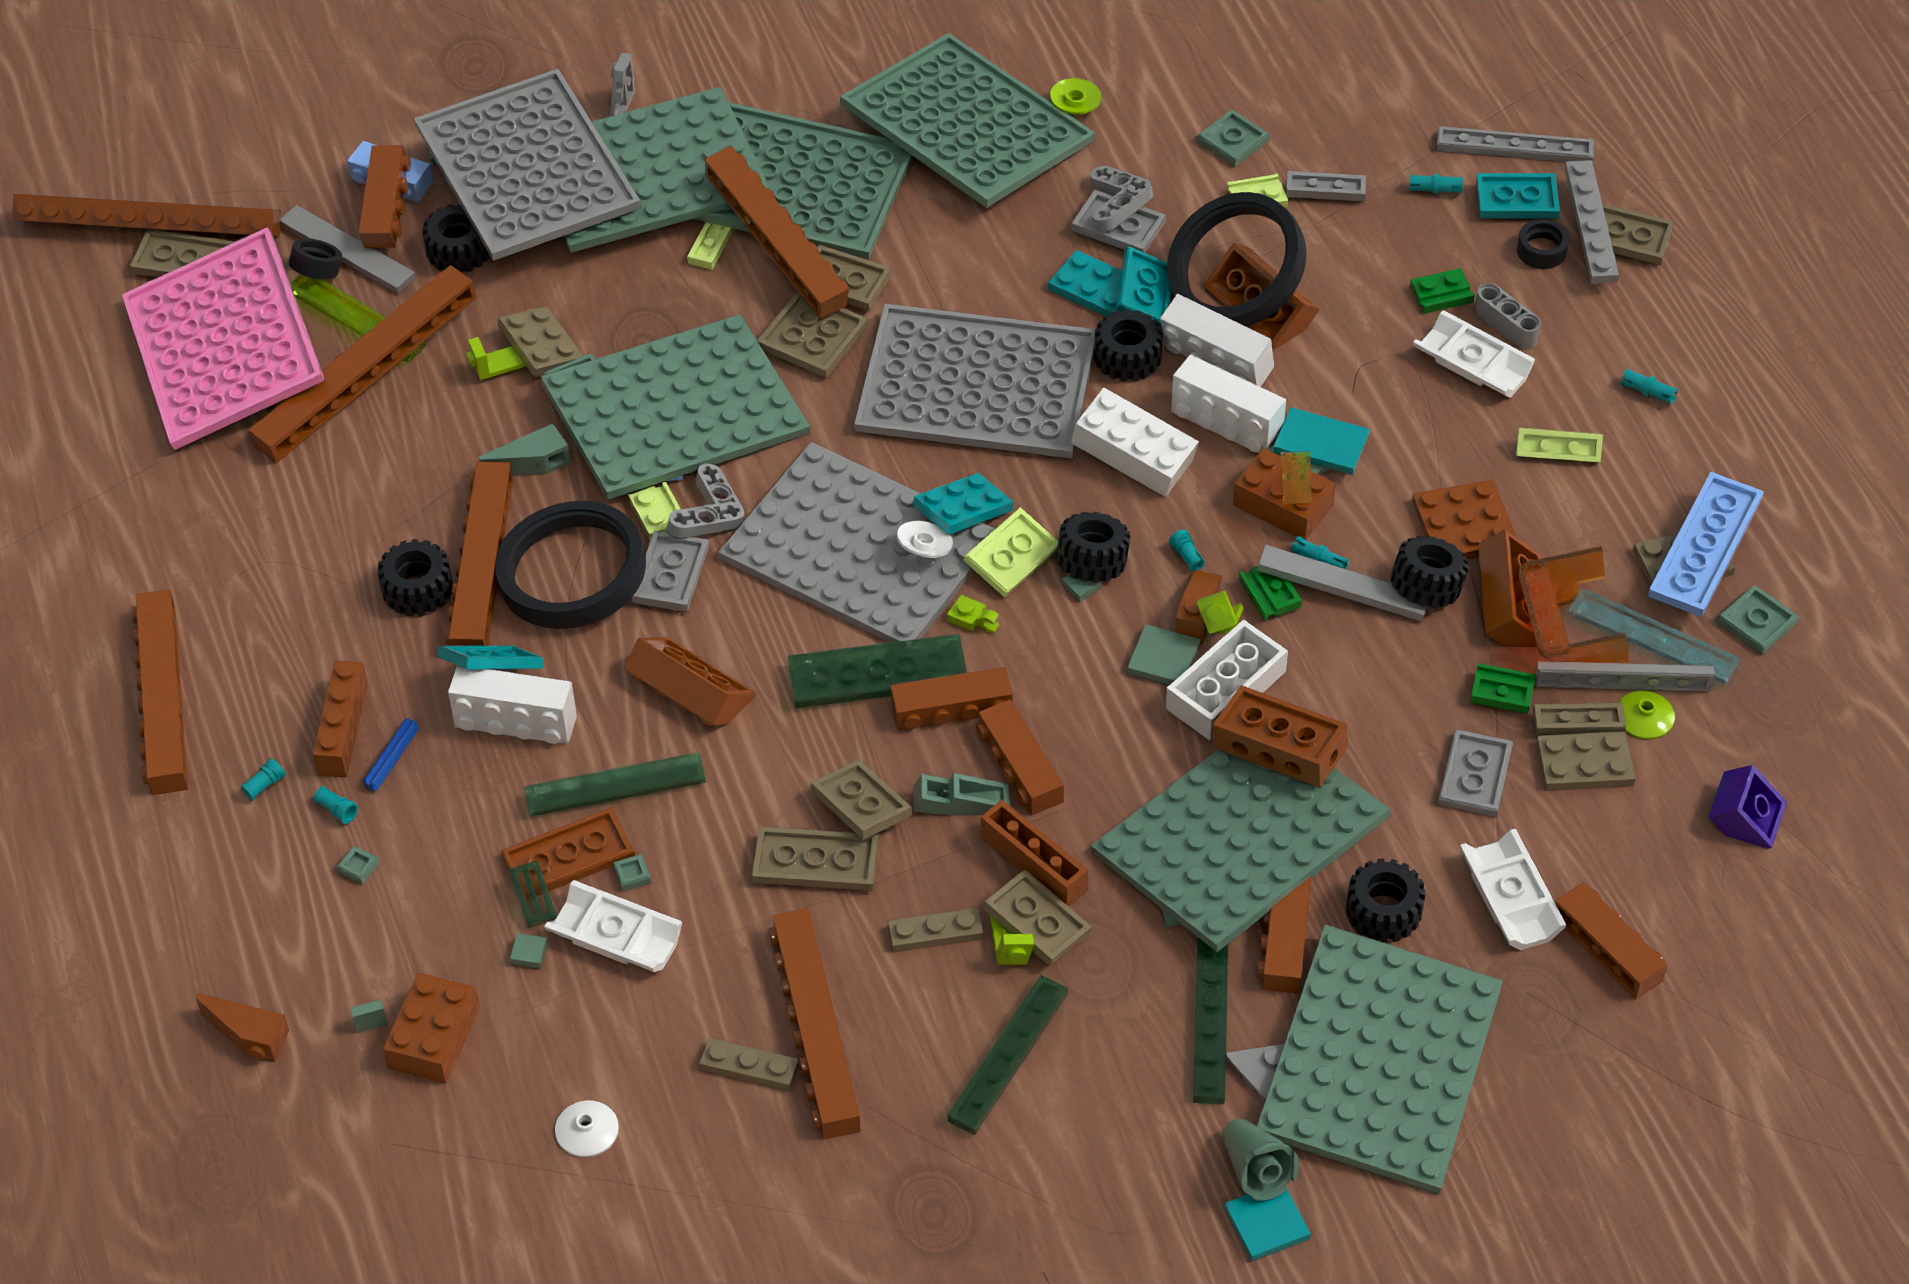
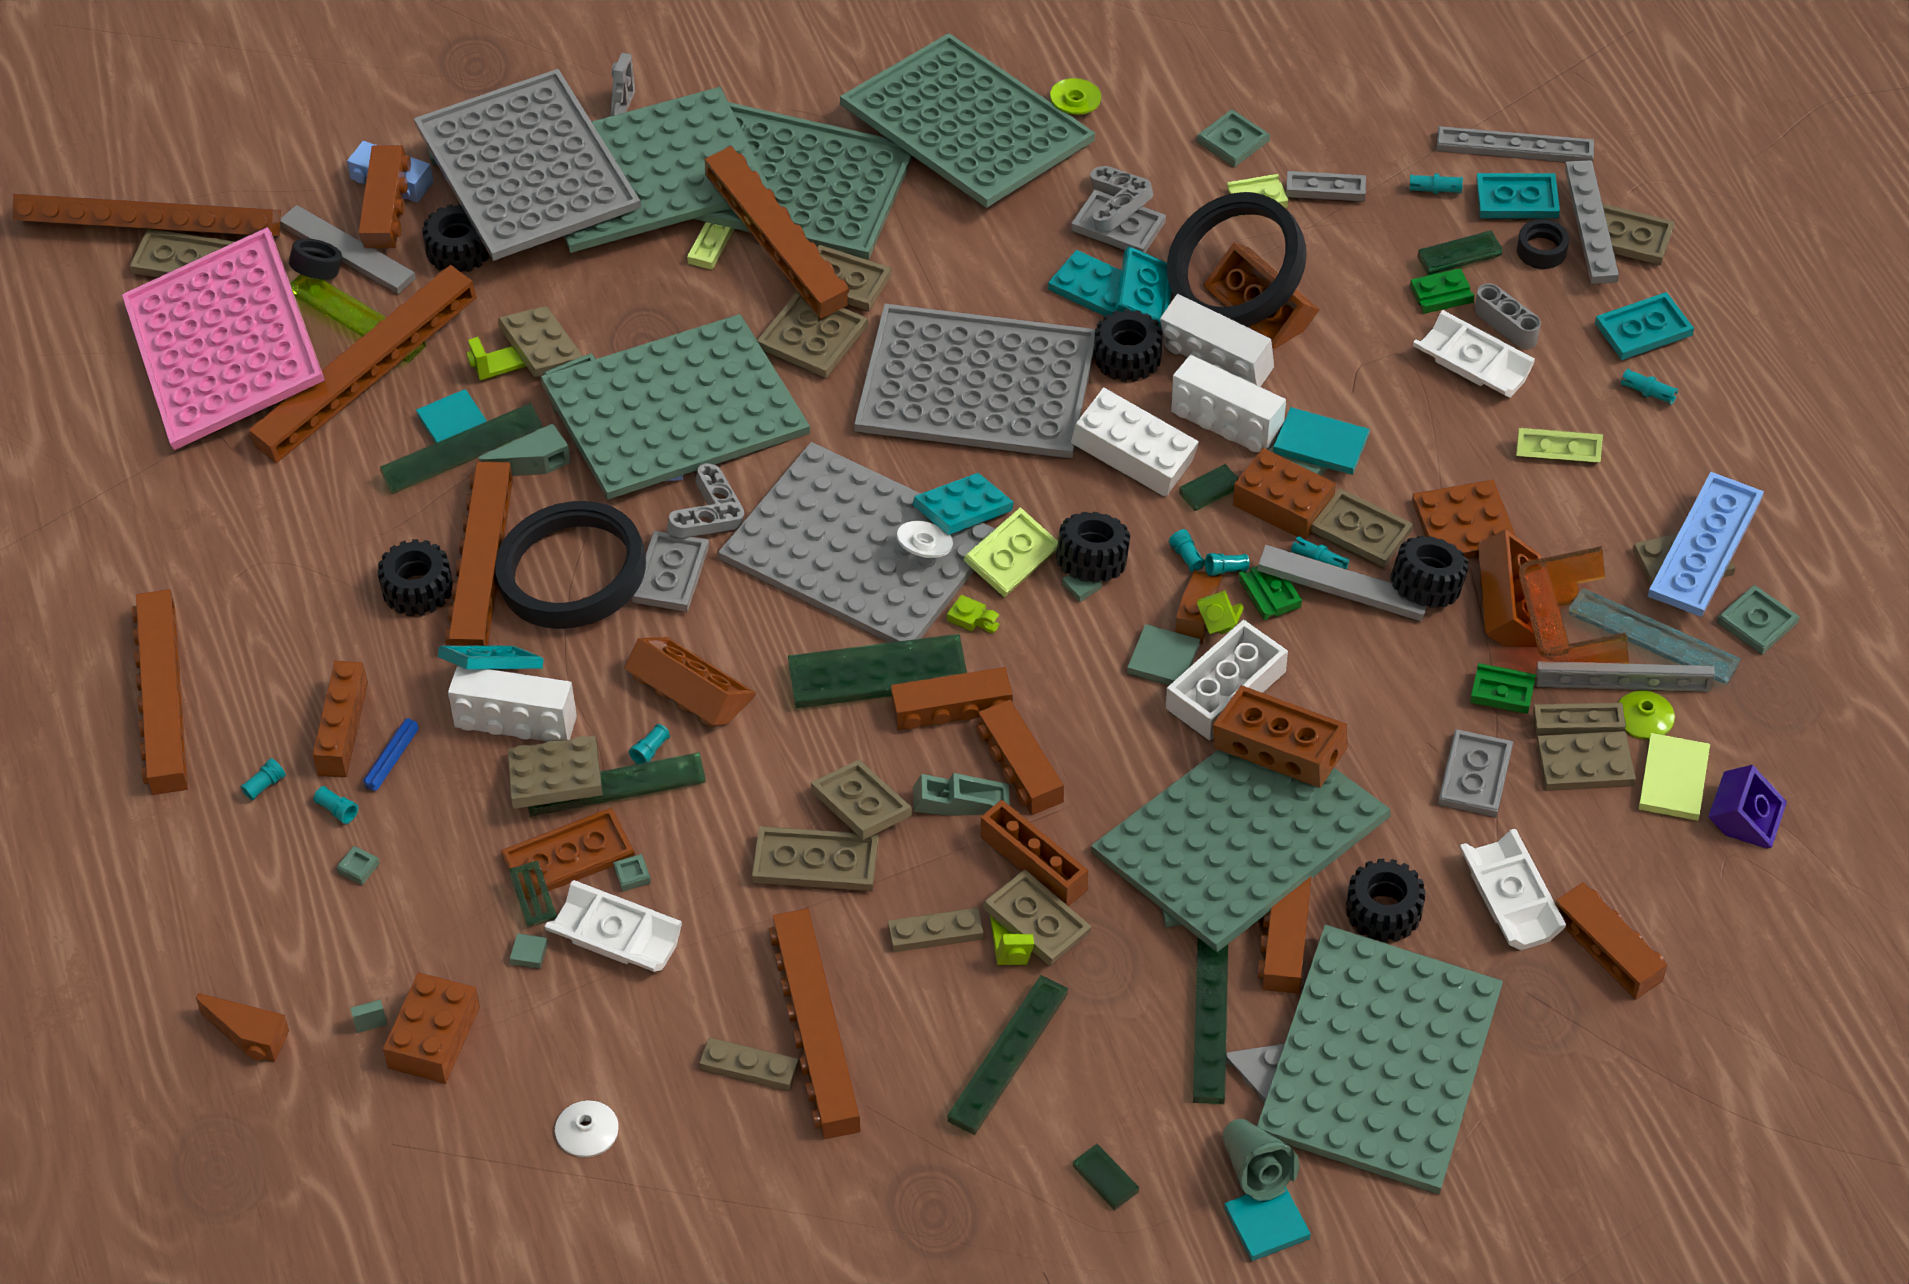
yellowish green plate [628,482,681,541] -> none
clear yellow hips [1281,451,1312,504] -> none
none -> clear green plate [380,403,543,494]
none -> teal tile [416,389,490,452]
none -> dark tan plate [508,736,603,809]
none -> teal pin [628,724,671,766]
none -> clear green tile [1073,1143,1139,1211]
none -> clear green tile [1179,464,1239,511]
none -> teal pin [1205,553,1250,576]
none -> dark tan plate [1311,488,1413,568]
none -> clear green plate [1417,230,1502,275]
none -> teal plate [1595,292,1694,360]
none -> yellowish green tile [1638,733,1710,821]

